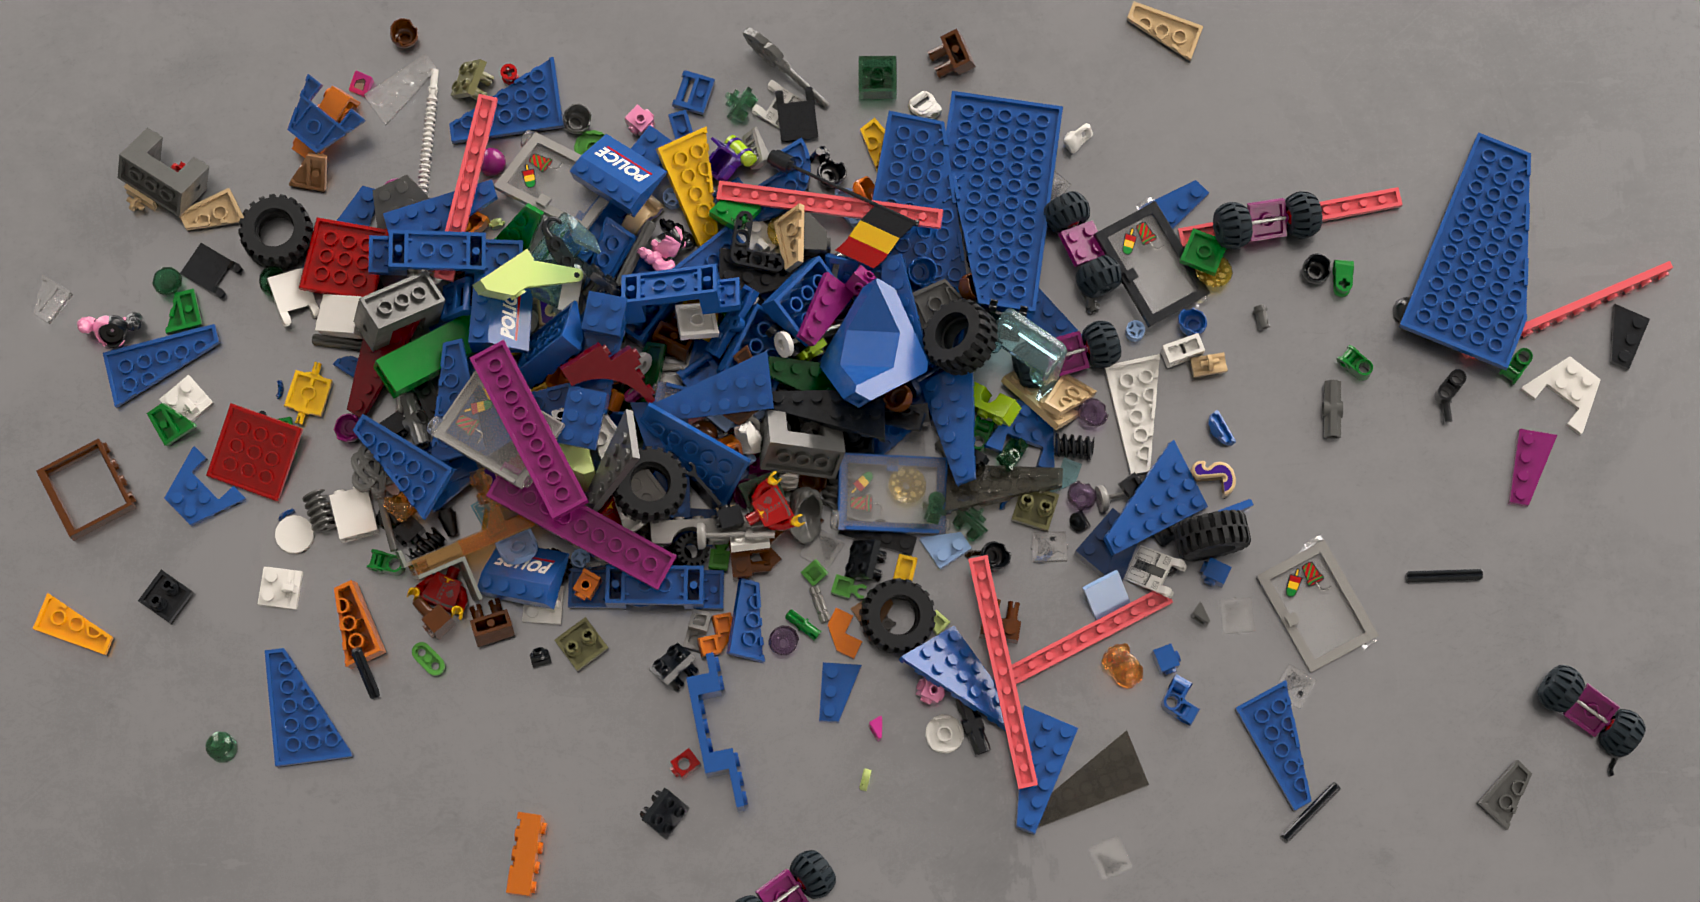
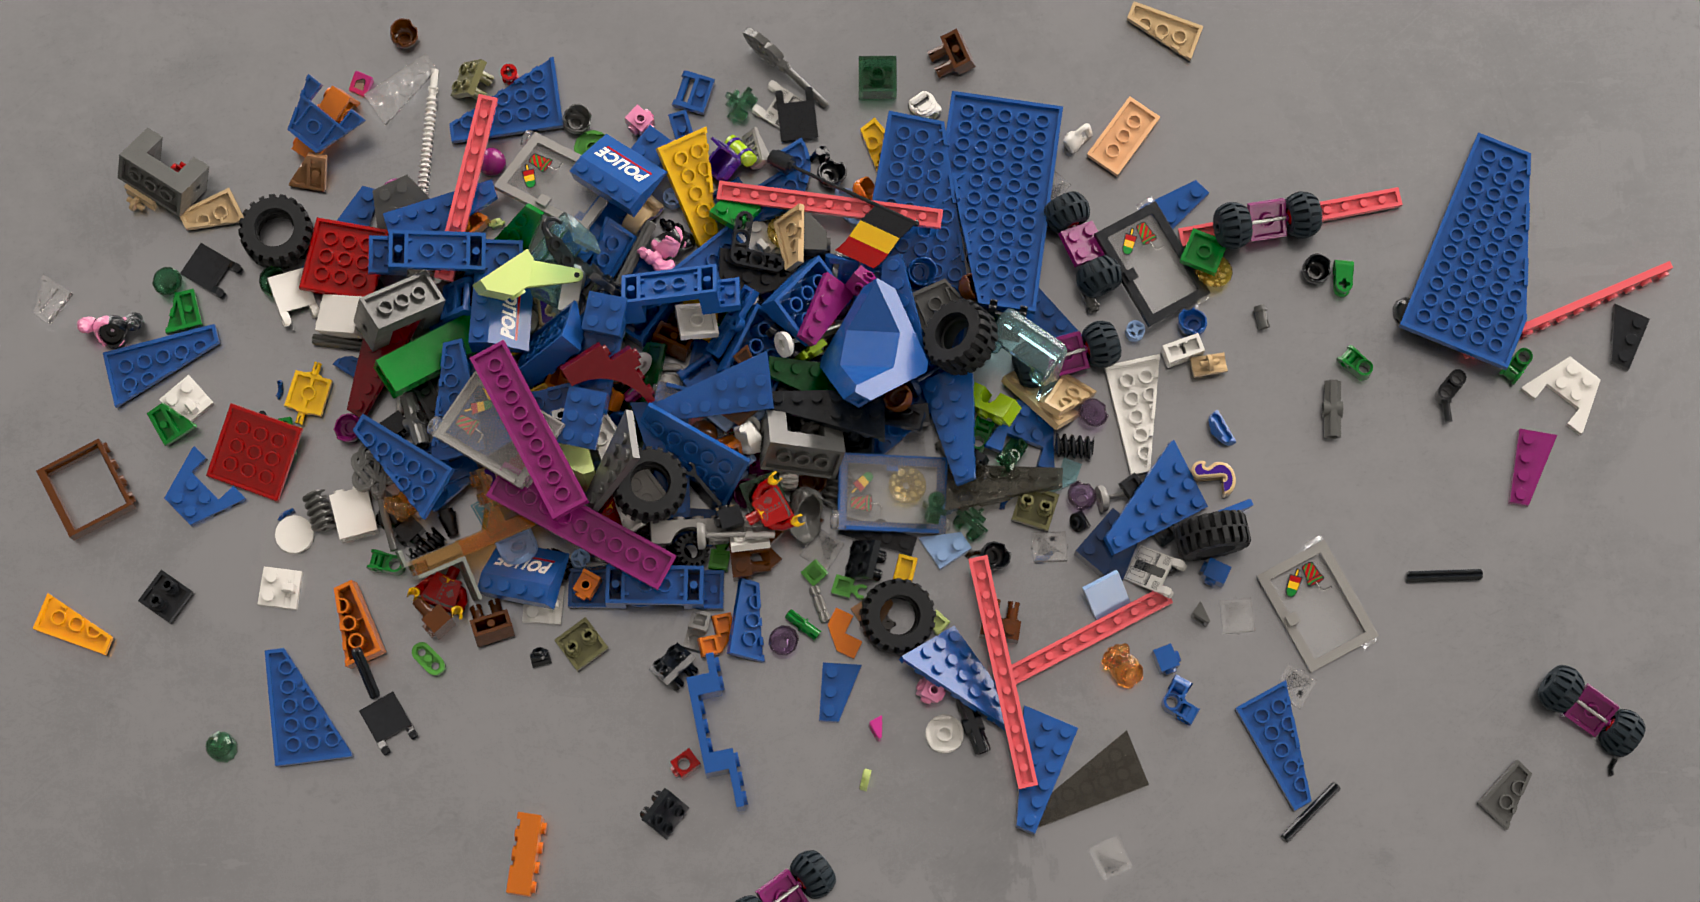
none -> black flag [359,691,418,756]
none -> light nougat plate [1087,96,1160,177]

